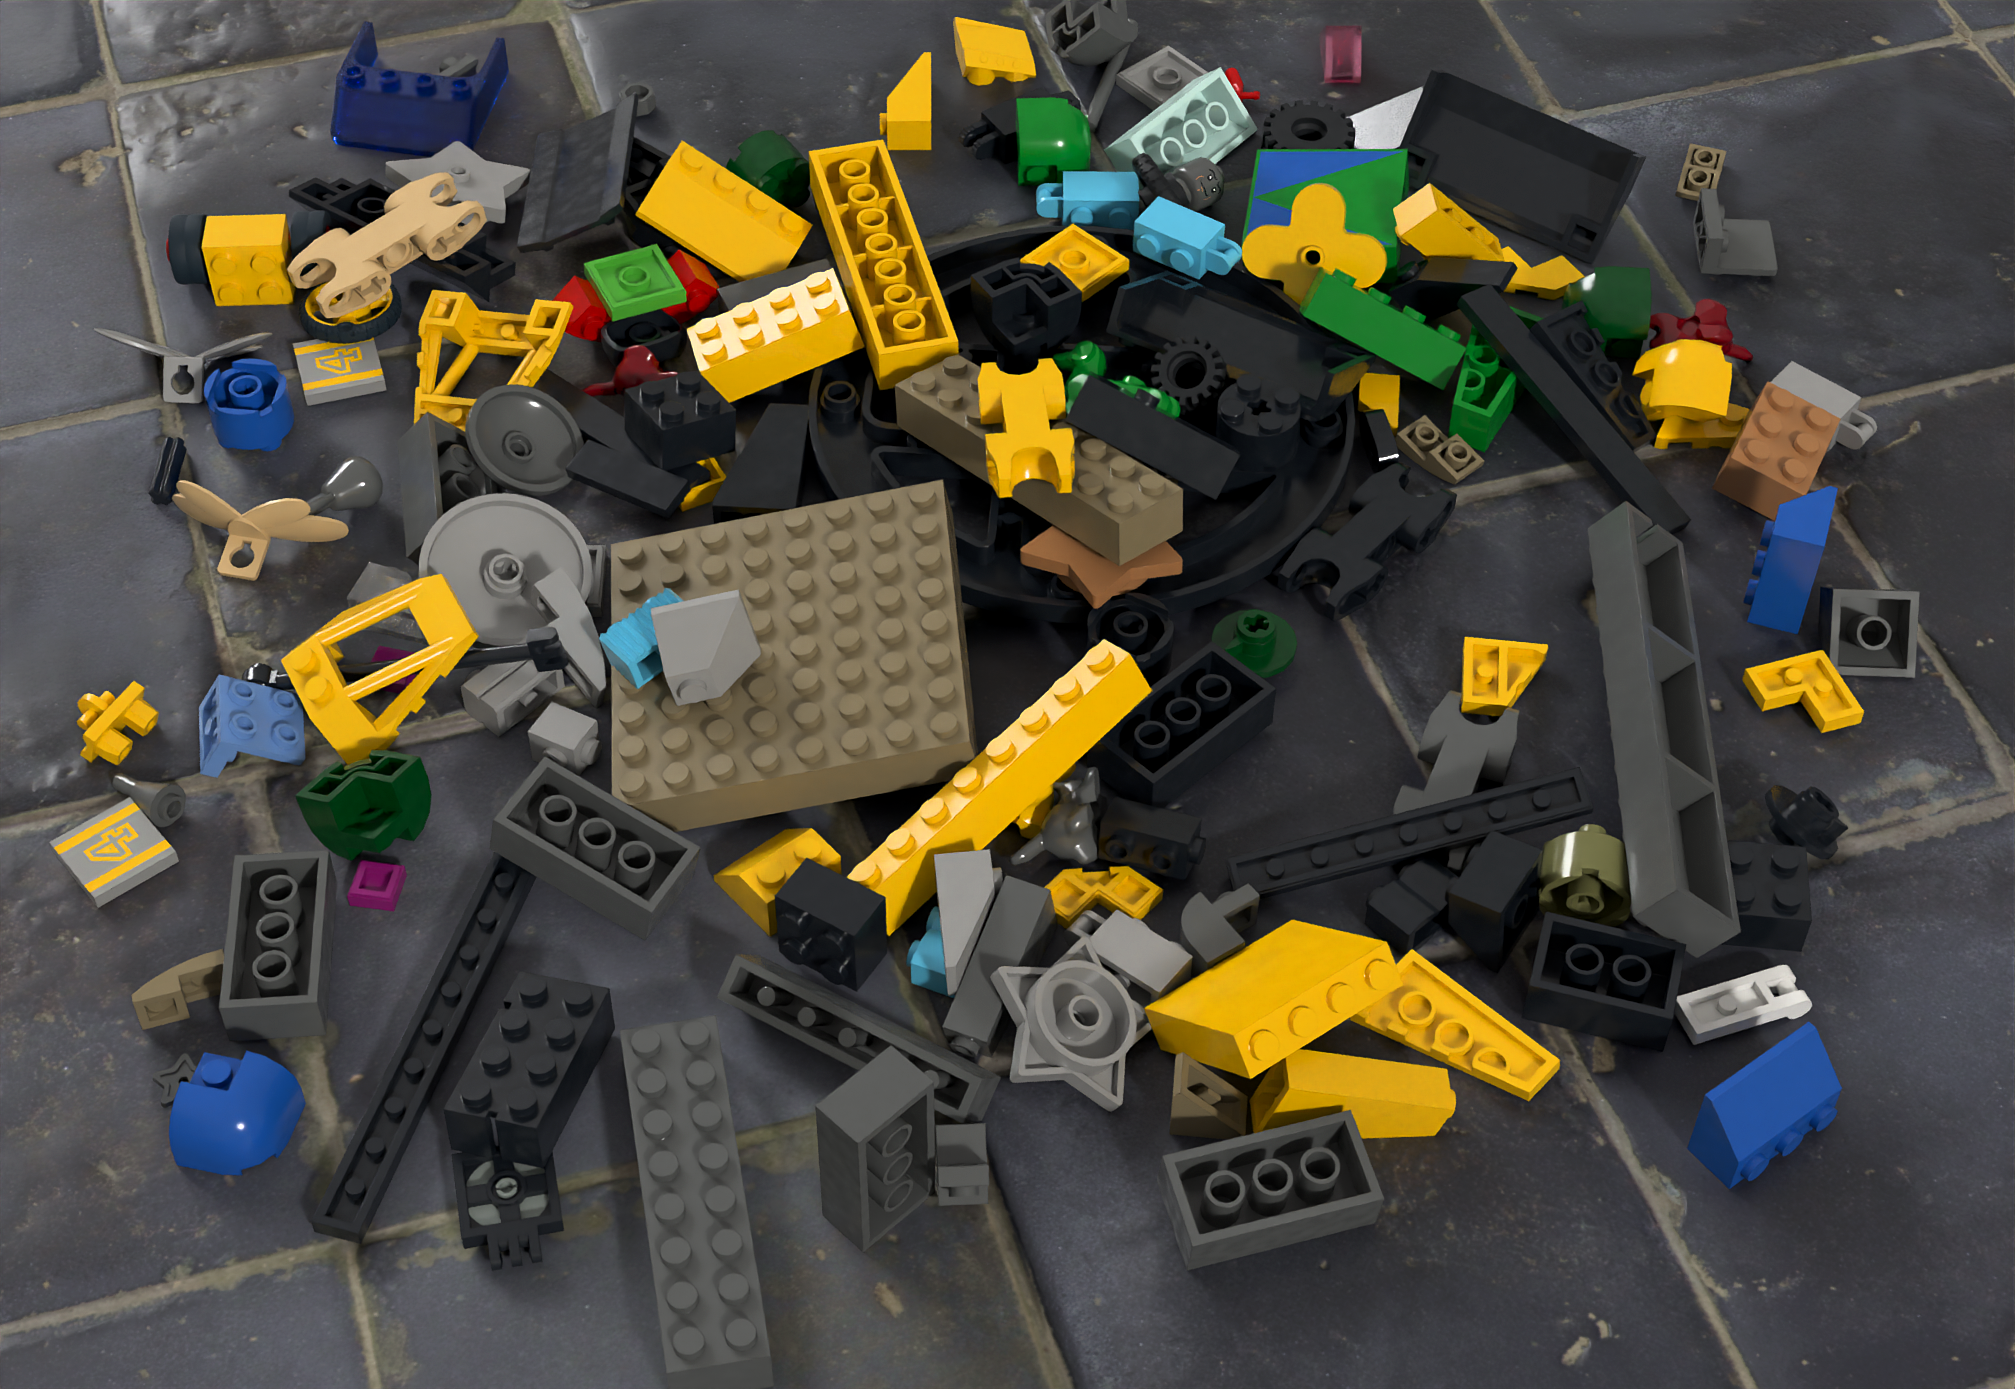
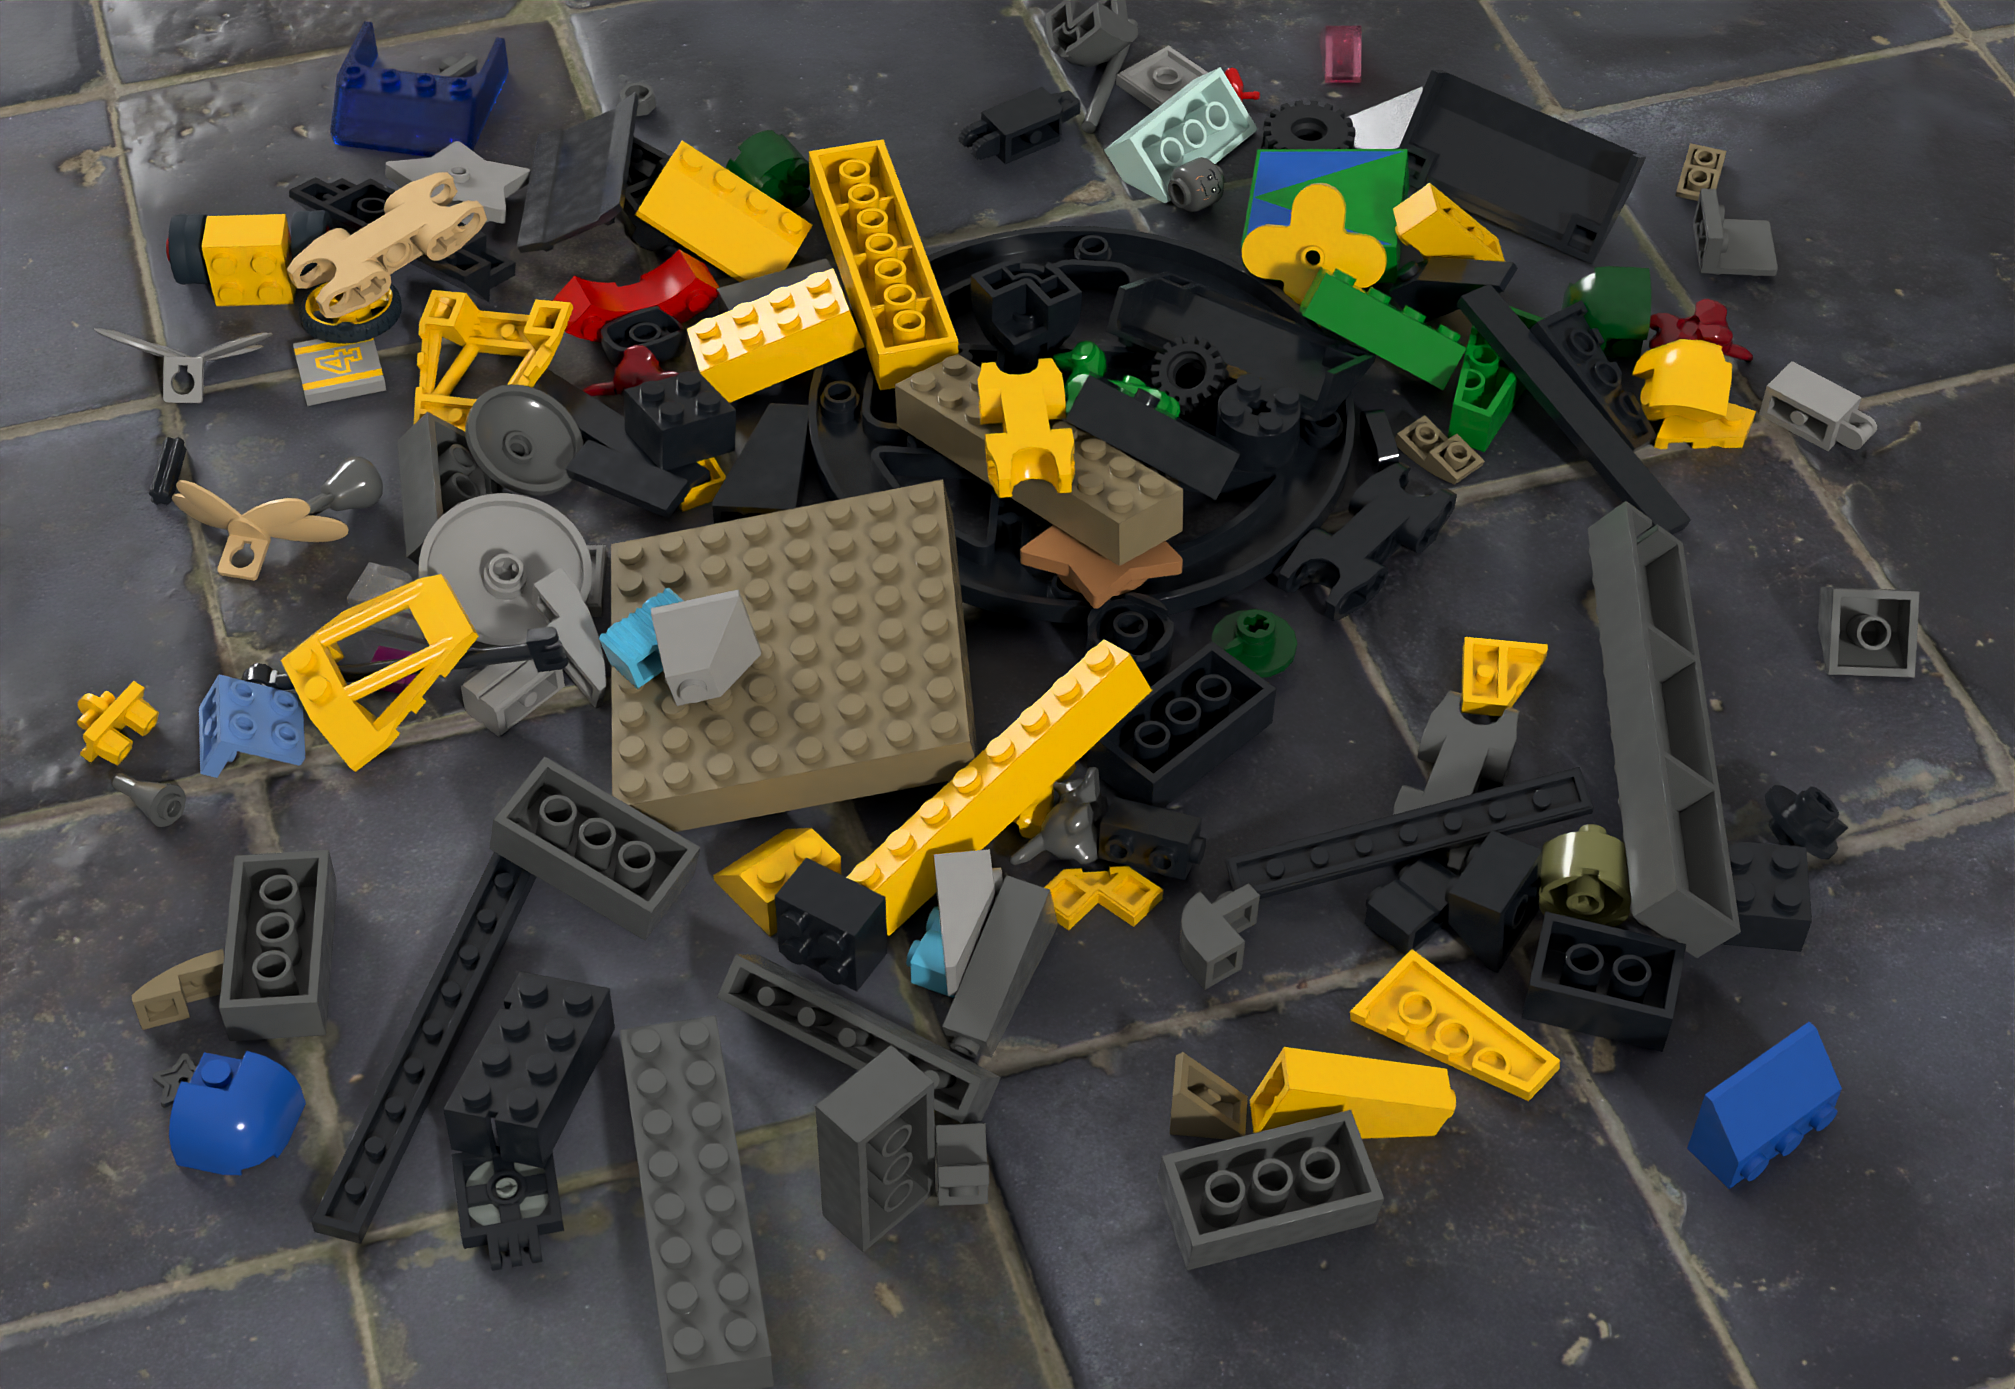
light grey tile [49,797,179,908] -> none
blue brick [204,358,295,451] -> none
dark green brick [295,750,432,861] -> none
magenta tile [347,860,407,911] -> none
light grey brick [528,702,602,776] -> none
bright green tile [584,244,687,322] -> none
yellow slope [880,52,931,150] -> none
yellow slope [953,17,1036,86] -> none
light grey plate [990,936,1152,1112] -> none
green brick [1016,97,1091,186] -> none
yellow tile [1020,224,1129,302] -> none
medium azure brick [1036,171,1139,230] -> none
light grey brick [1063,909,1193,1007] -> none
black wheel [1132,153,1190,208] -> none
medium azure brick [1133,196,1242,279] -> none
yellow brick [1144,920,1403,1079] -> none
yellow tile [1358,373,1400,436] -> none
yellow tile [1501,246,1585,300] -> none
white plate [1674,965,1812,1045] -> none
medium nougat brick [1712,381,1841,521] -> none
yellow plate [1742,650,1864,733] -> none
blue slope [1743,486,1838,635] -> none

